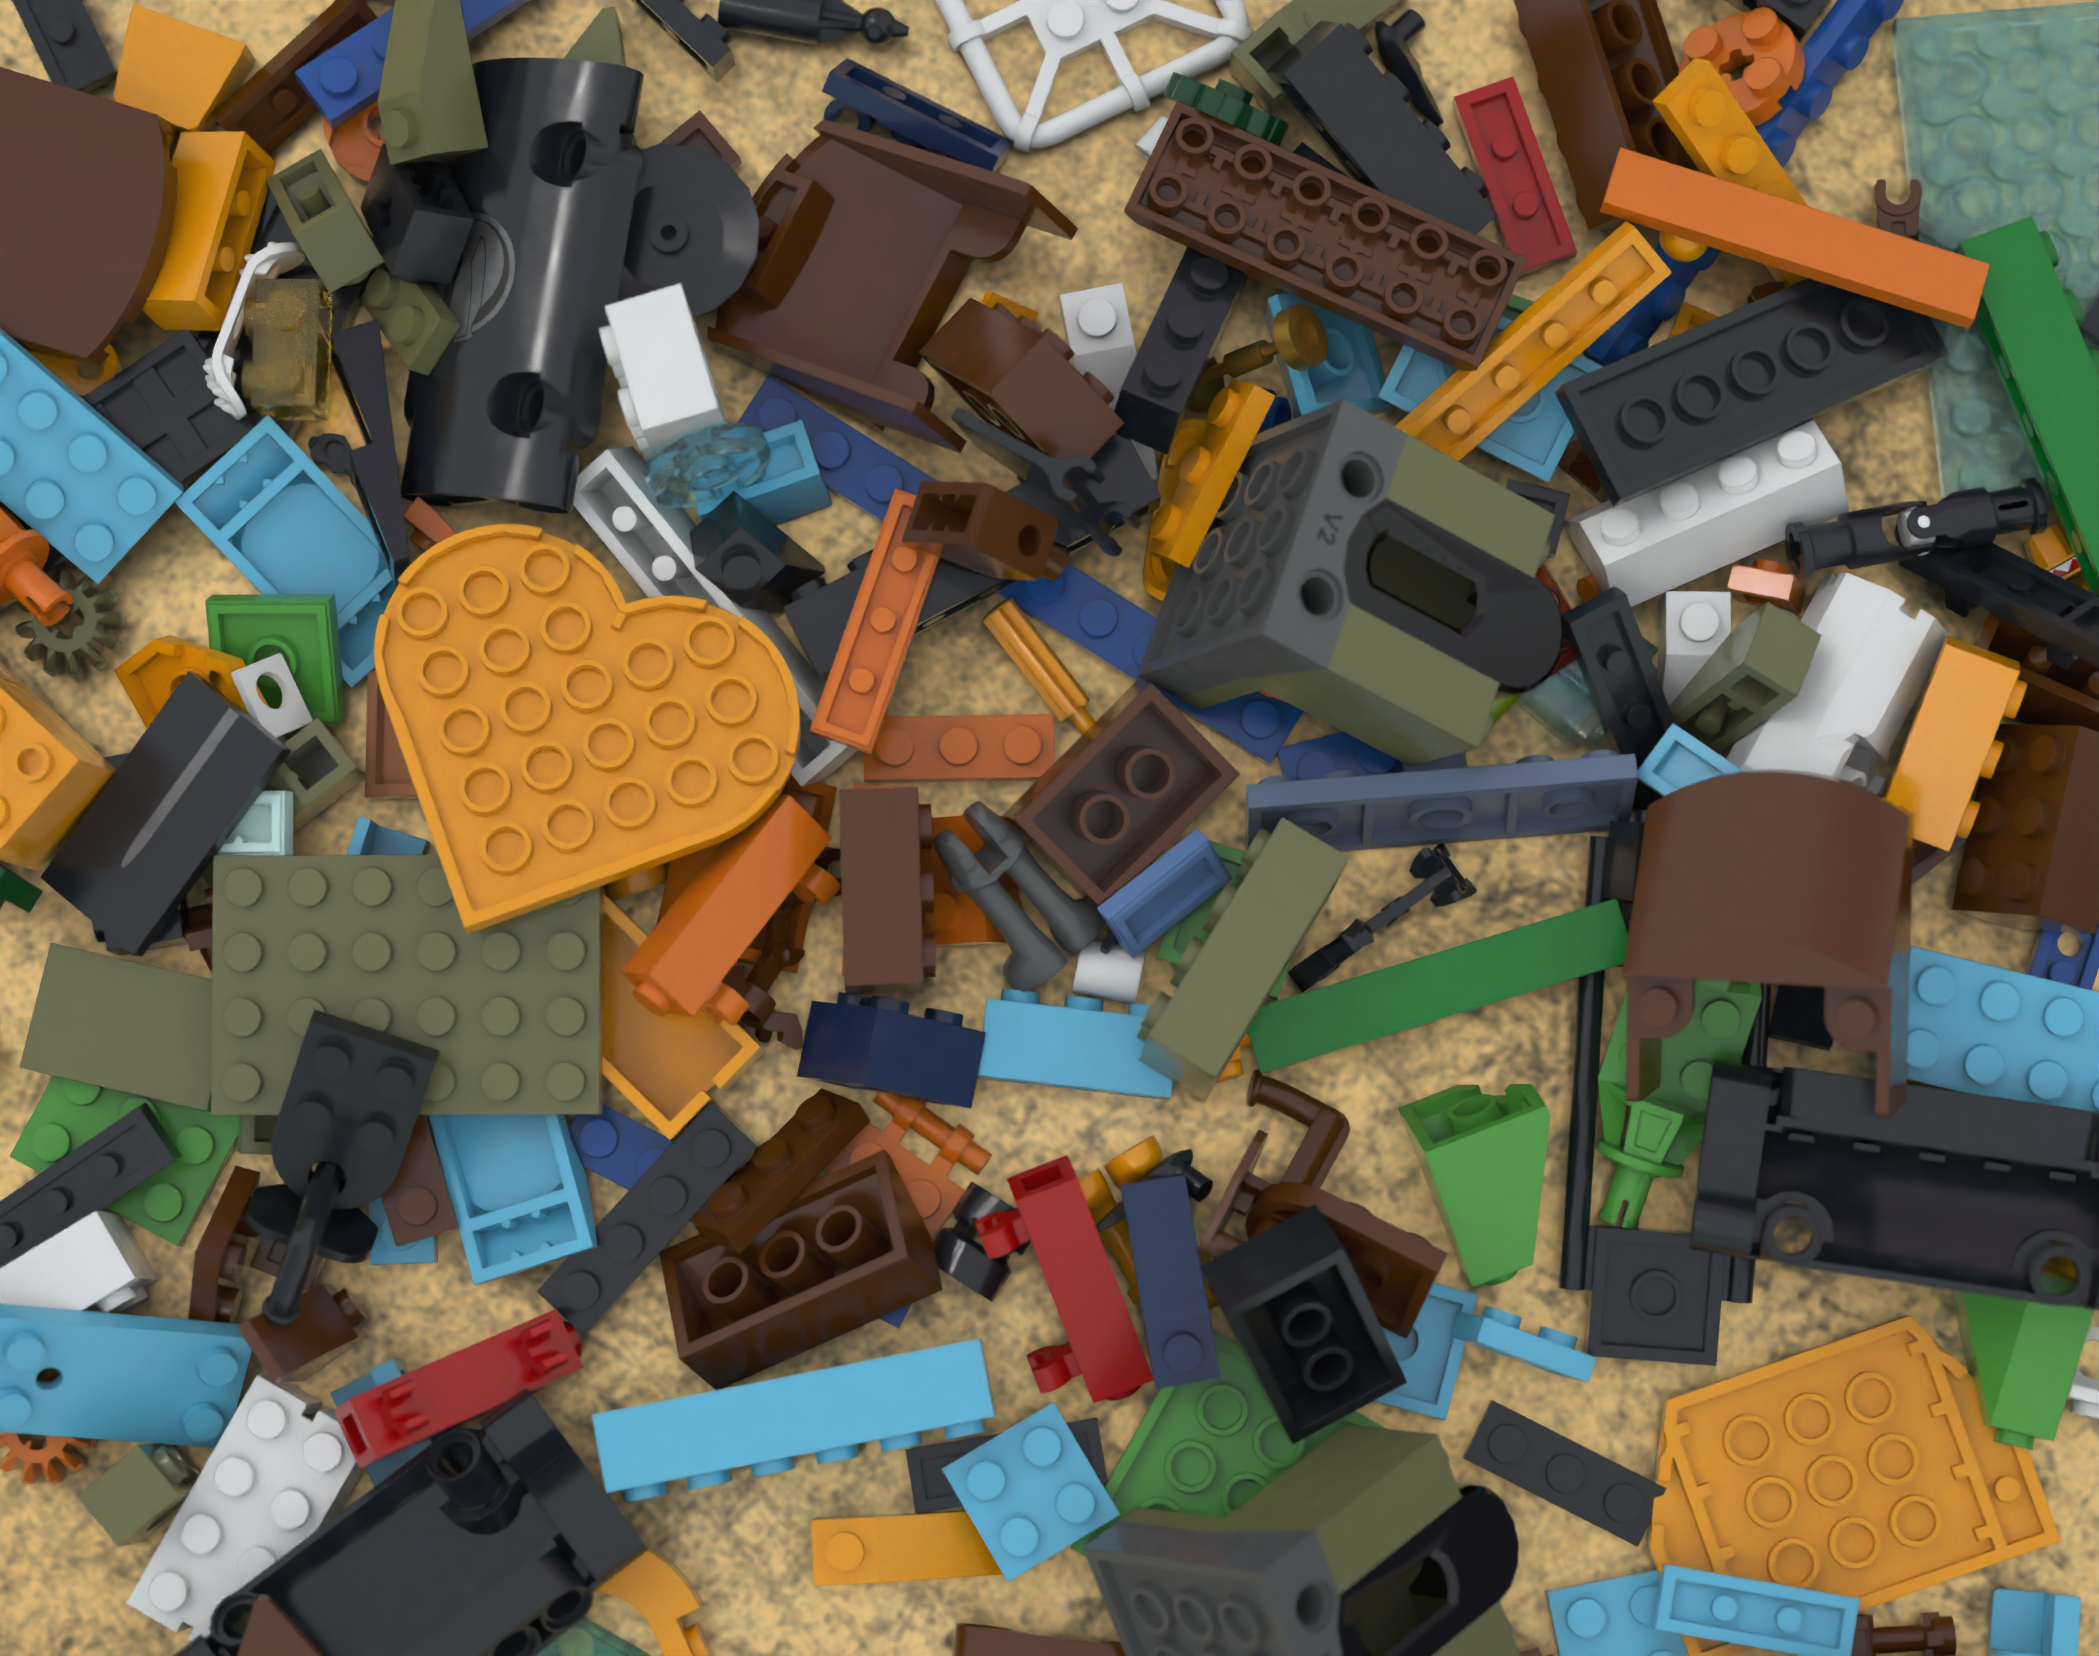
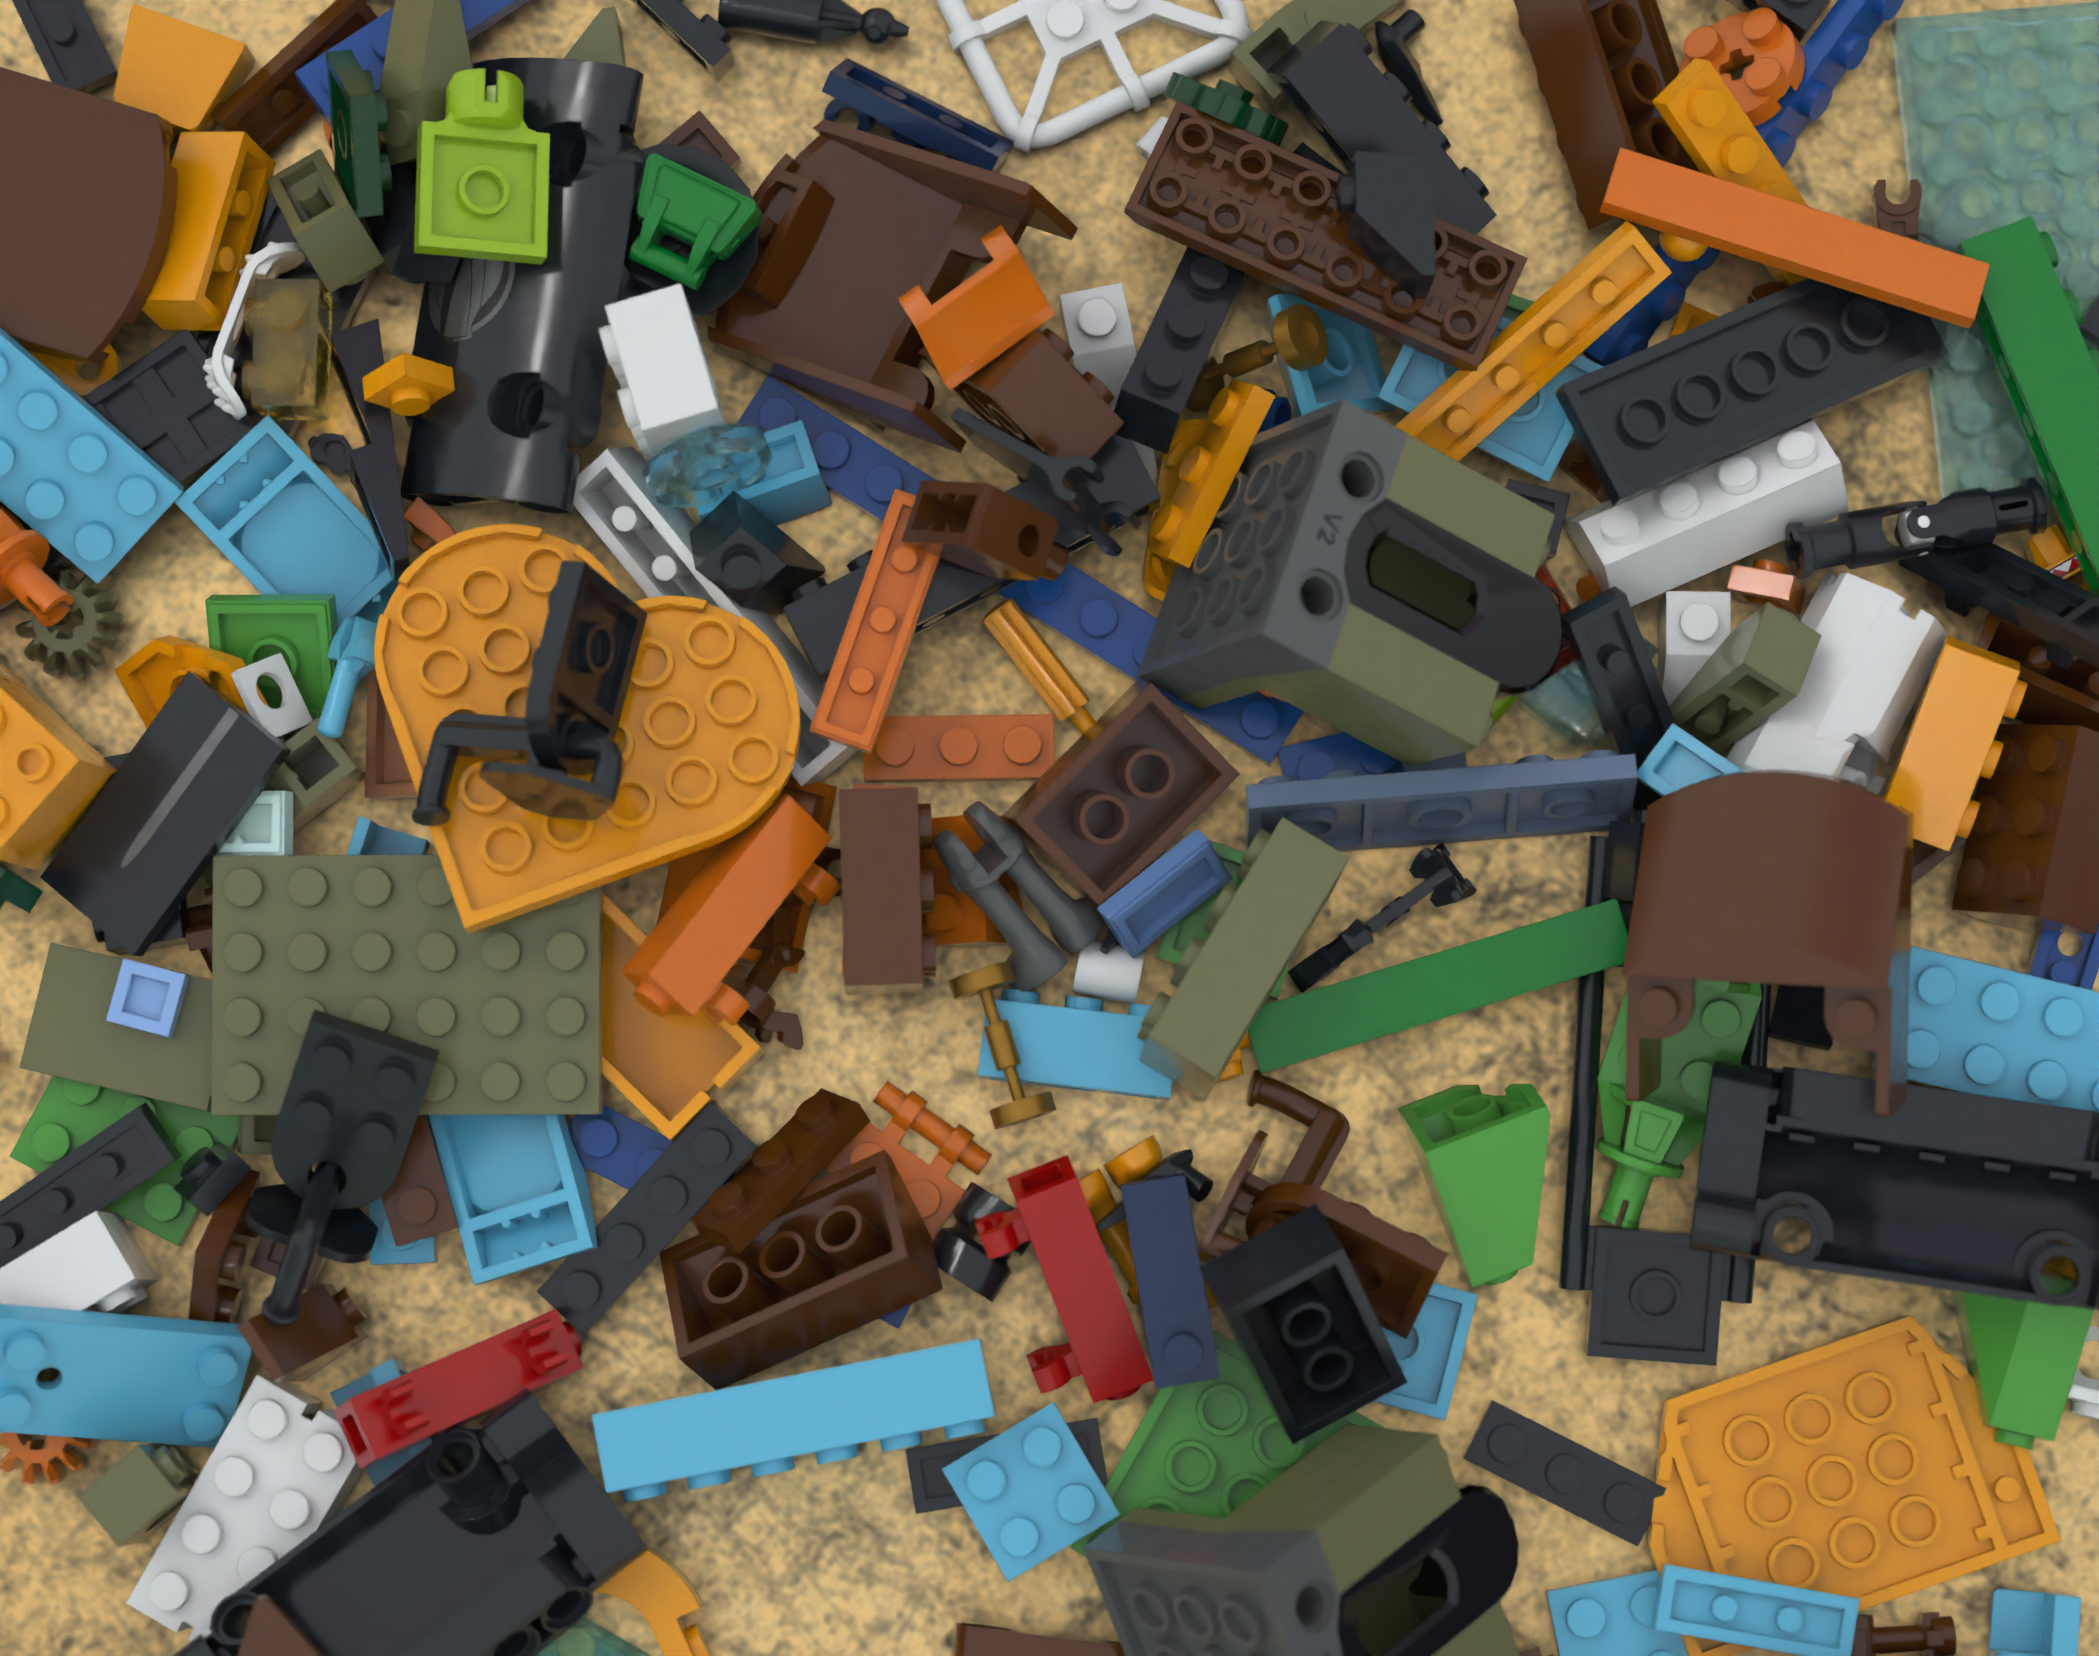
olive plate [360,262,461,376] -> none
light orange tile [604,863,668,901] -> none
dark blue brick [797,992,986,1108] -> none
light orange slope [811,1510,1003,1586] -> none
medium azure plate [1450,1306,1596,1383] -> none
red plate [1452,77,1577,276] -> none
none -> light blue tile [106,958,190,1039]
none -> black plate [174,1141,252,1217]
none -> medium azure bar [317,616,377,739]
none -> dark green plate [326,49,392,218]
none -> light orange plate [362,352,455,416]
none -> black plate [412,561,648,826]
none -> lime plate [414,68,550,265]
none -> green piece [628,153,763,291]
none -> orange flag [898,224,1056,390]
none -> pearl gold wheel [948,962,1057,1129]
none -> black slope [1336,151,1436,299]

